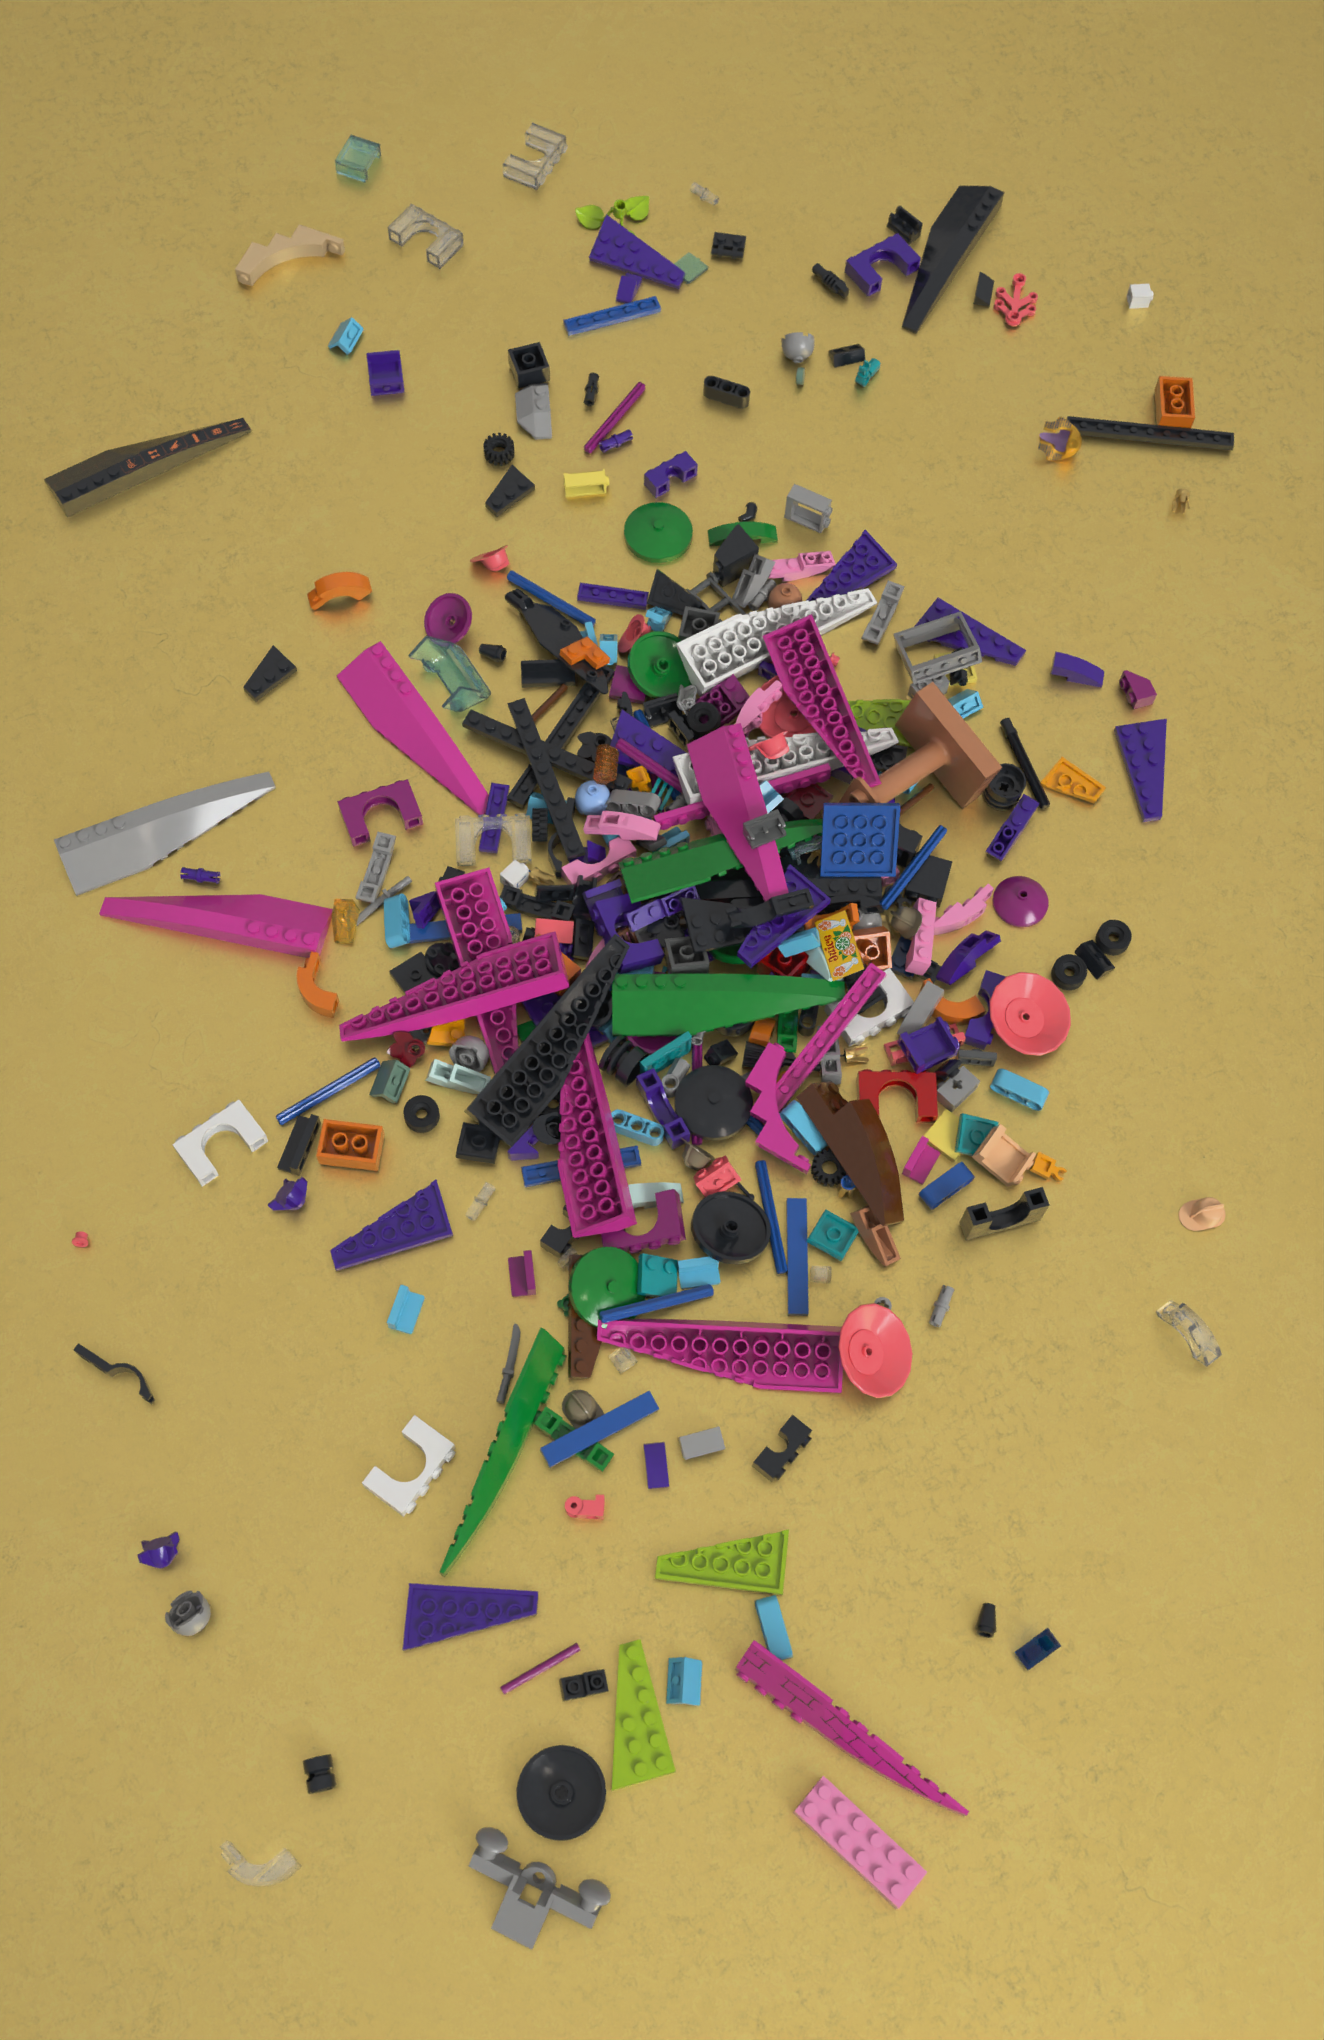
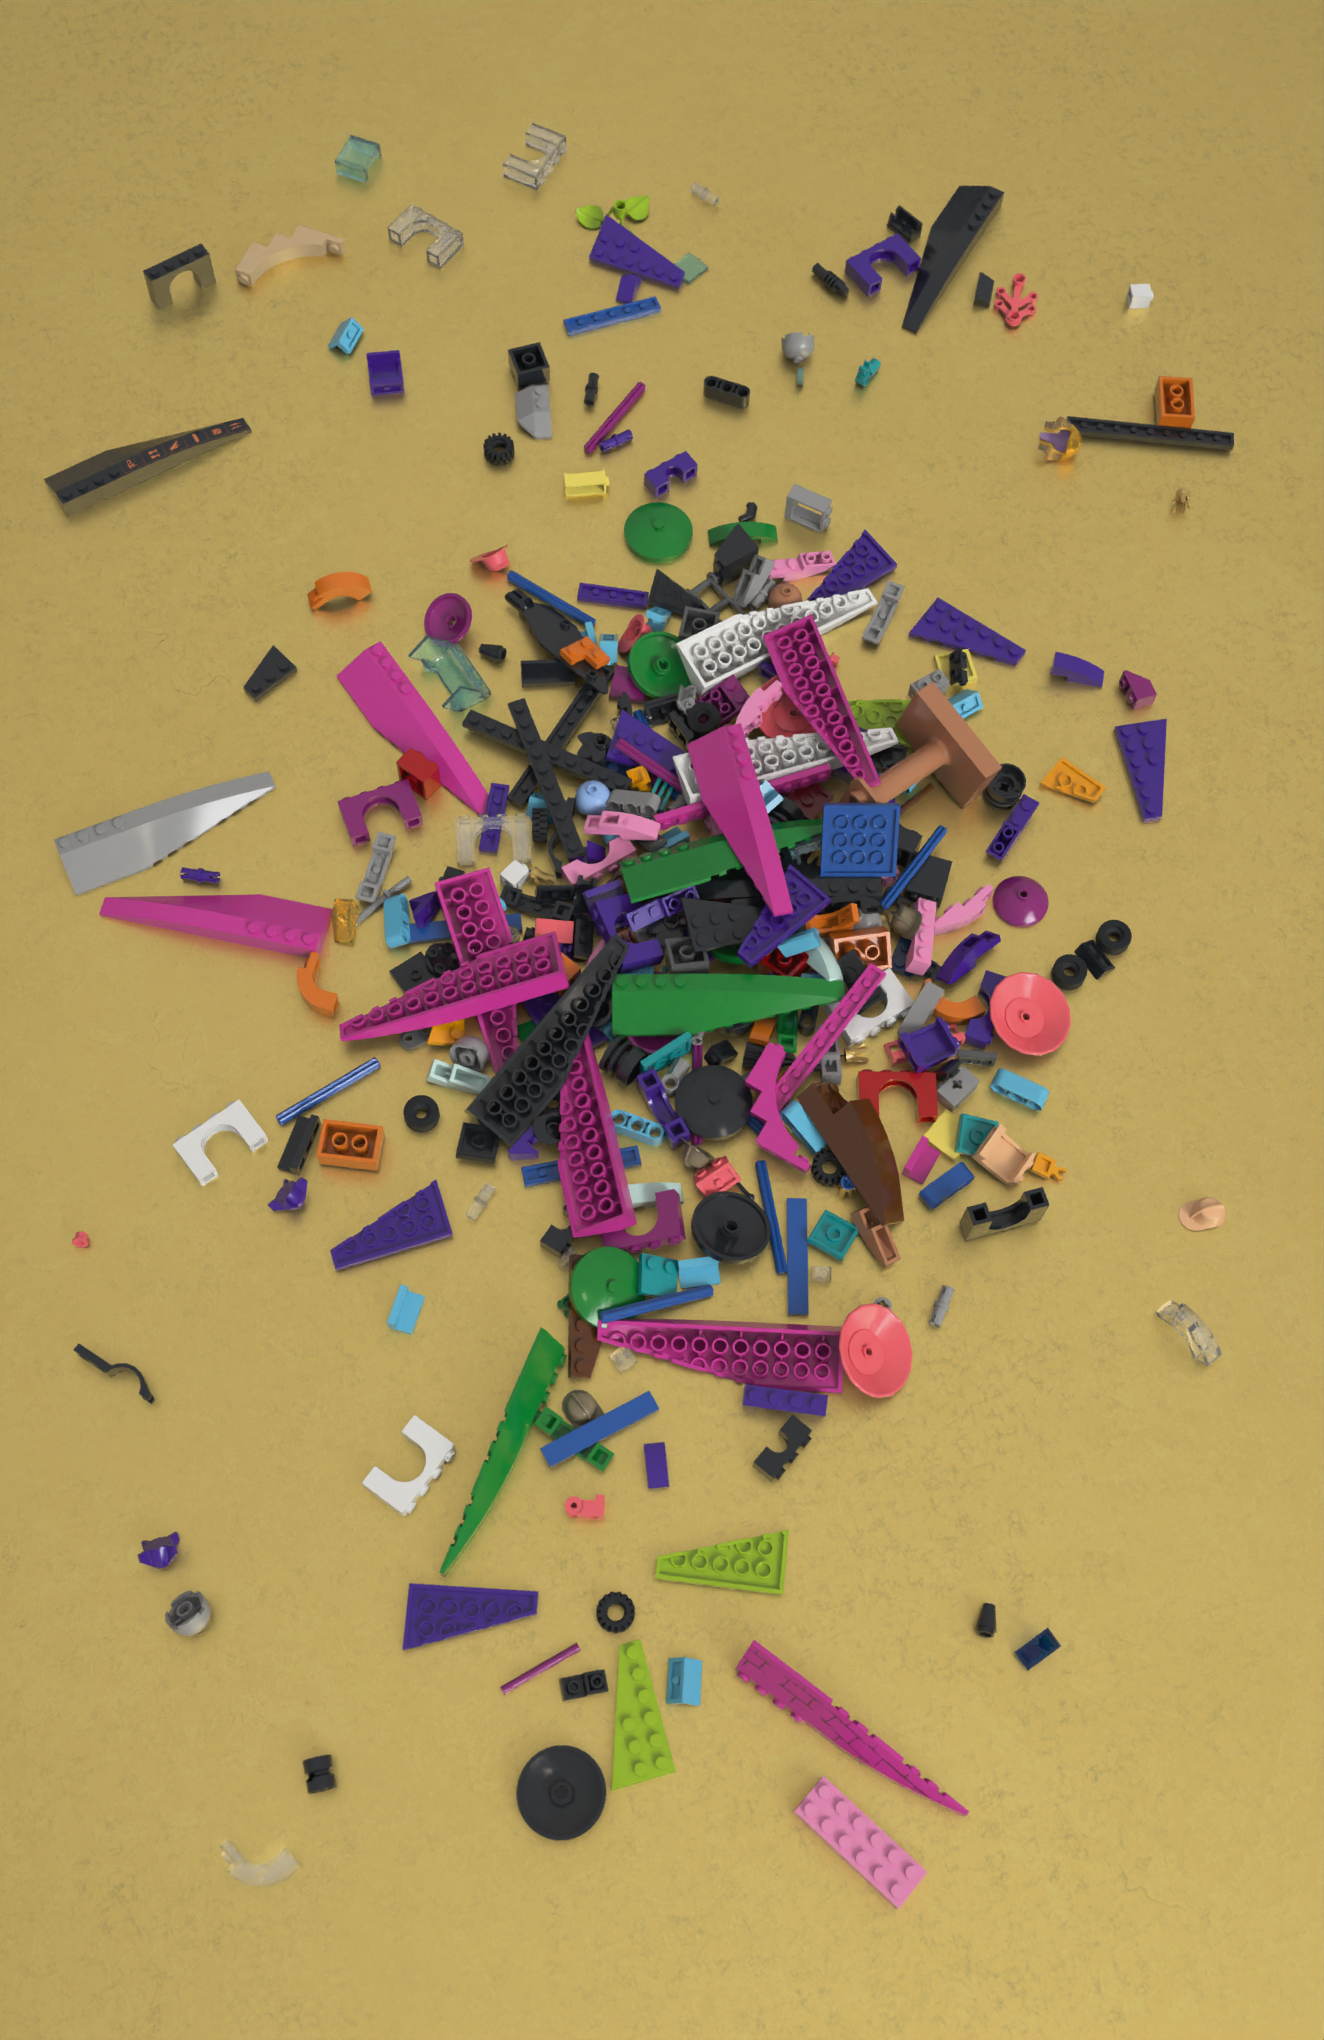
sand green panel [369,1059,411,1103] -> none
dark red plate [387,1031,425,1067] -> none
light grey piece [469,1827,611,1949] -> none
black wing [485,465,535,517] -> none
light grey sword [496,1324,521,1404] -> none
magenta panel [508,1250,536,1297] -> none
reddish brown bar [532,684,568,722] -> none
clear orange piece [593,744,619,785] -> none
light grey hinge [678,1426,725,1460] -> none
black plate [711,232,746,260] -> none
black piece [725,888,814,928] -> none
dark grey hinge [743,809,786,849] -> none
coral piece [748,731,789,759] -> none
medium azure beam [755,1595,793,1660] -> none
sticker [815,910,864,981] -> none
black slope [828,344,865,367] -> none
light grey window [893,611,982,685] -> none
black axle [1000,718,1050,809] -> none
none -> arch [143,243,216,310]
none -> red brick [396,748,441,801]
none -> black tyre [596,1591,635,1634]
none -> dark purple arch [742,1384,828,1416]

